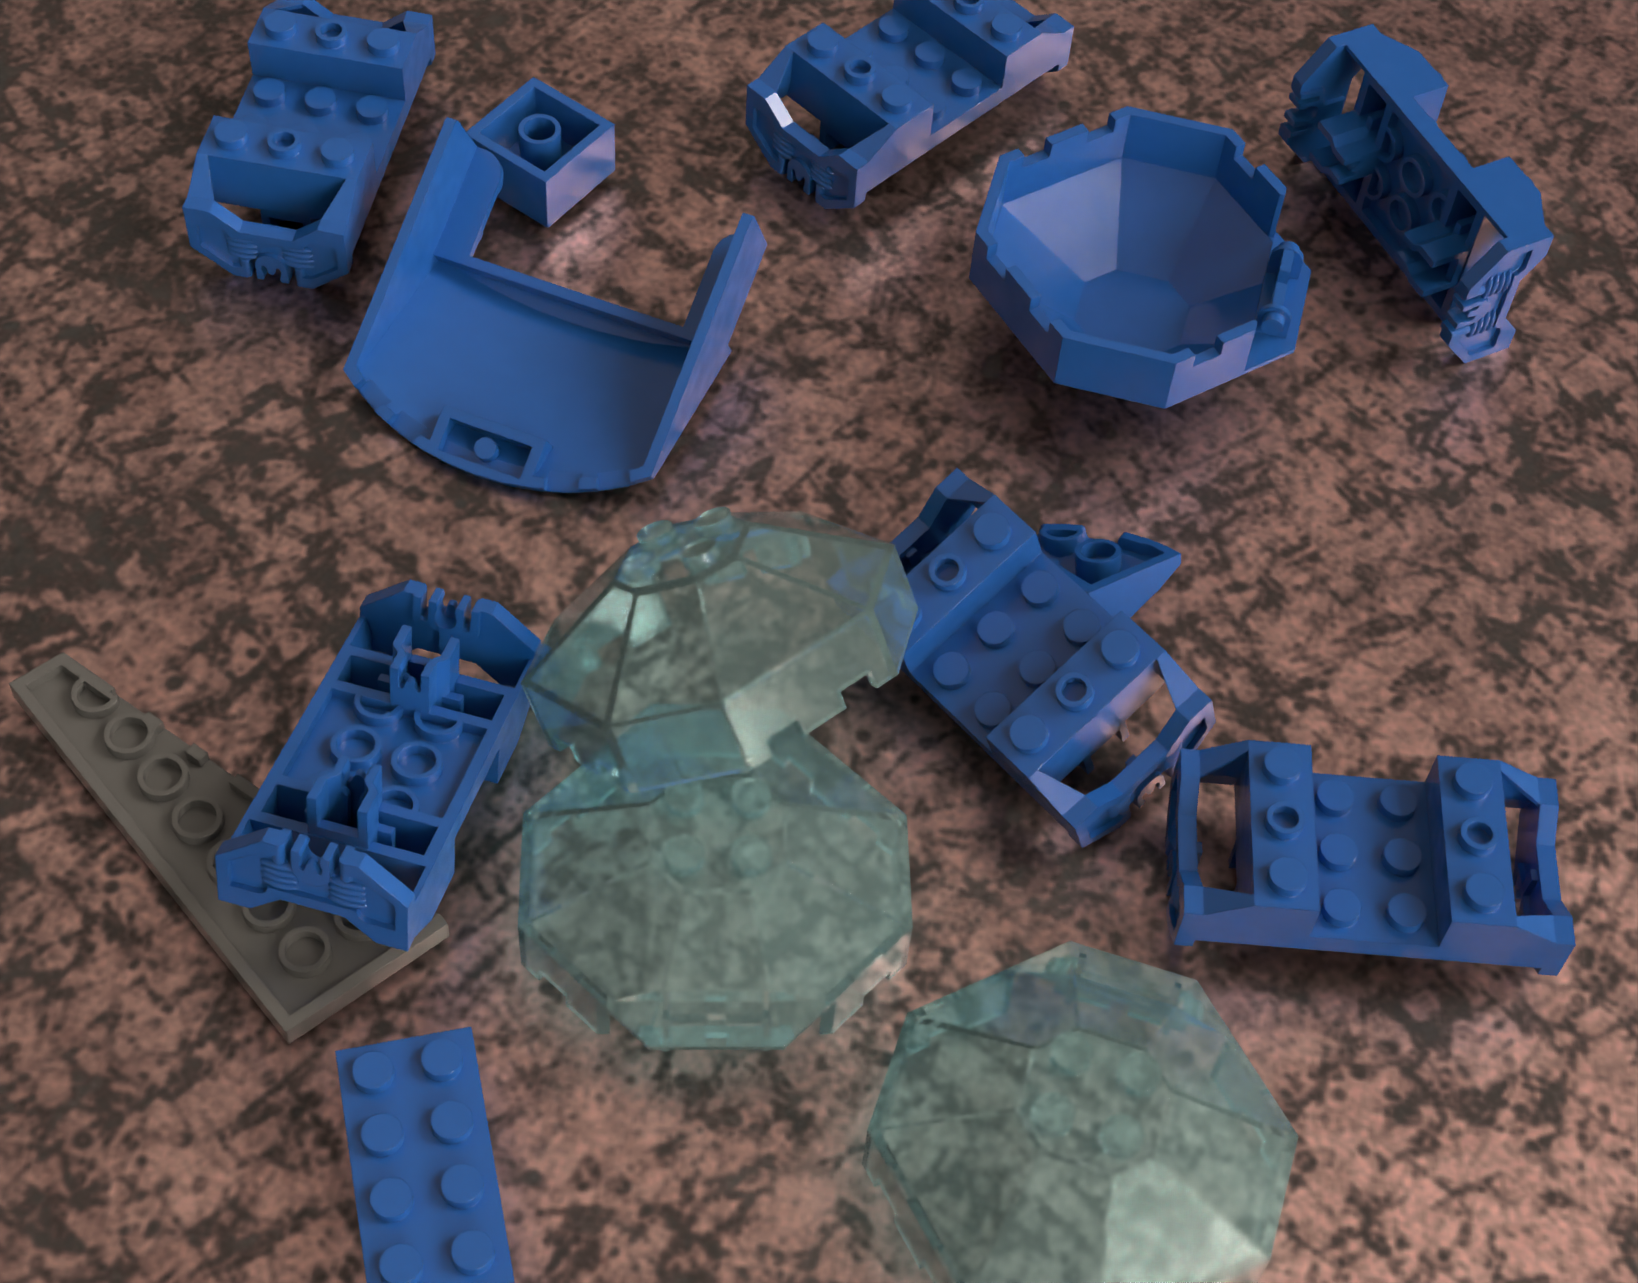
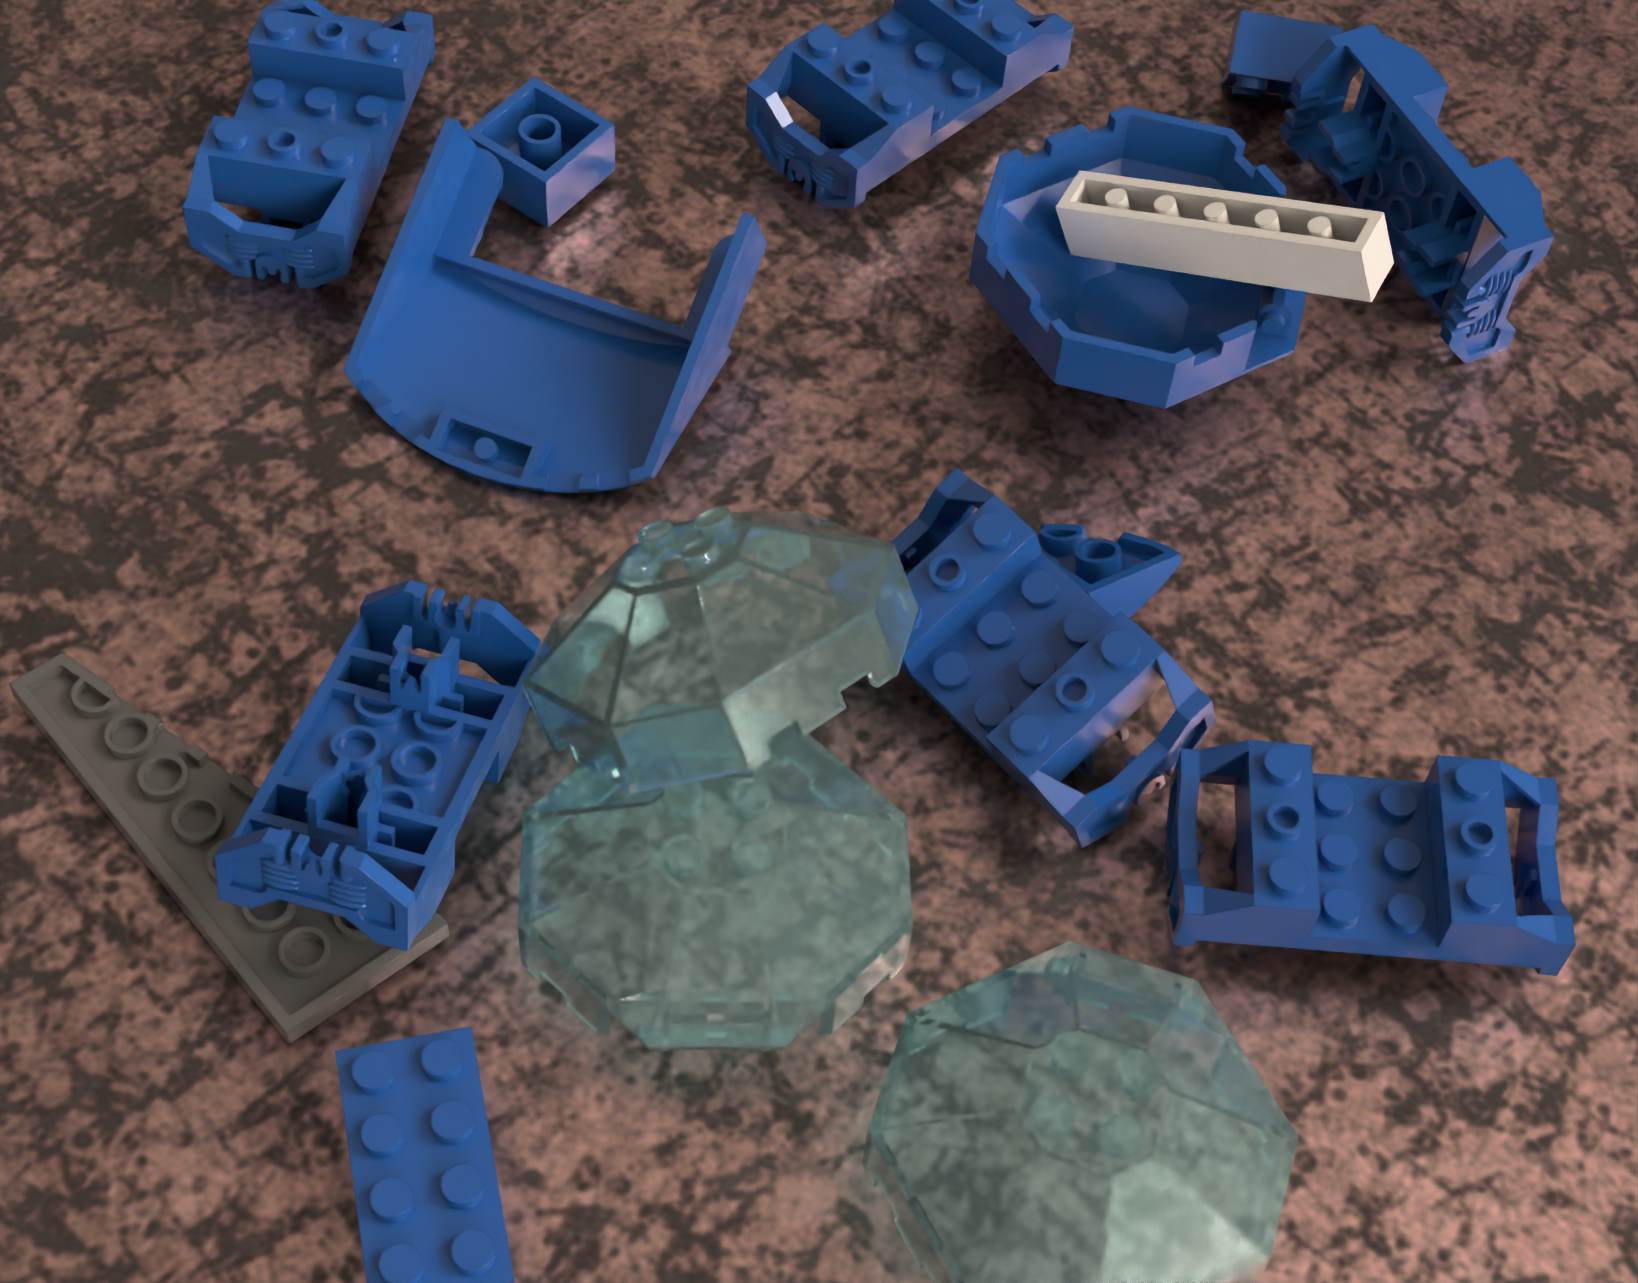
none -> white brick [1055,170,1394,302]
none -> blue brick [1222,10,1344,106]

